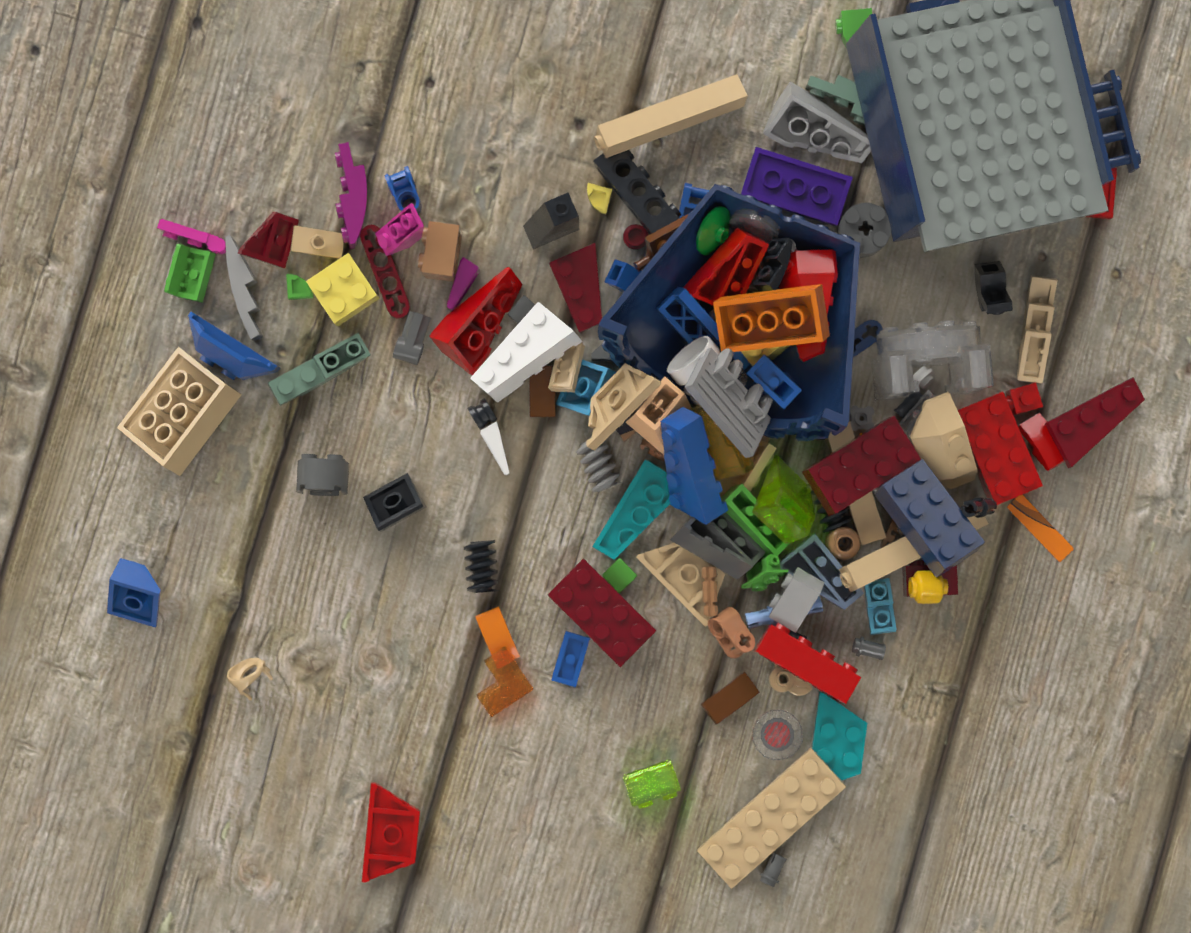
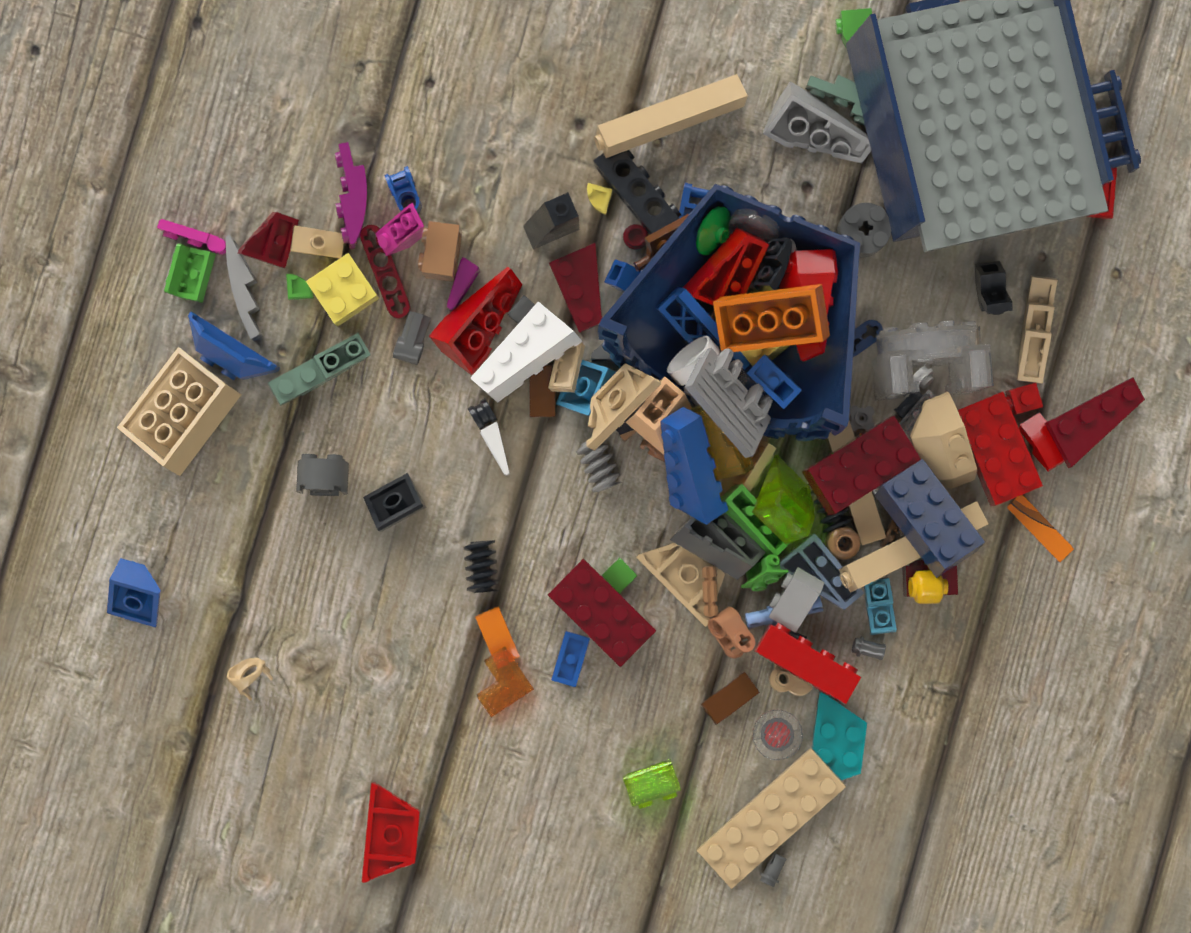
teal wing [592,459,670,560] -> none
dark purple plate [741,147,853,227] -> none
black pin [961,497,997,518] -> none

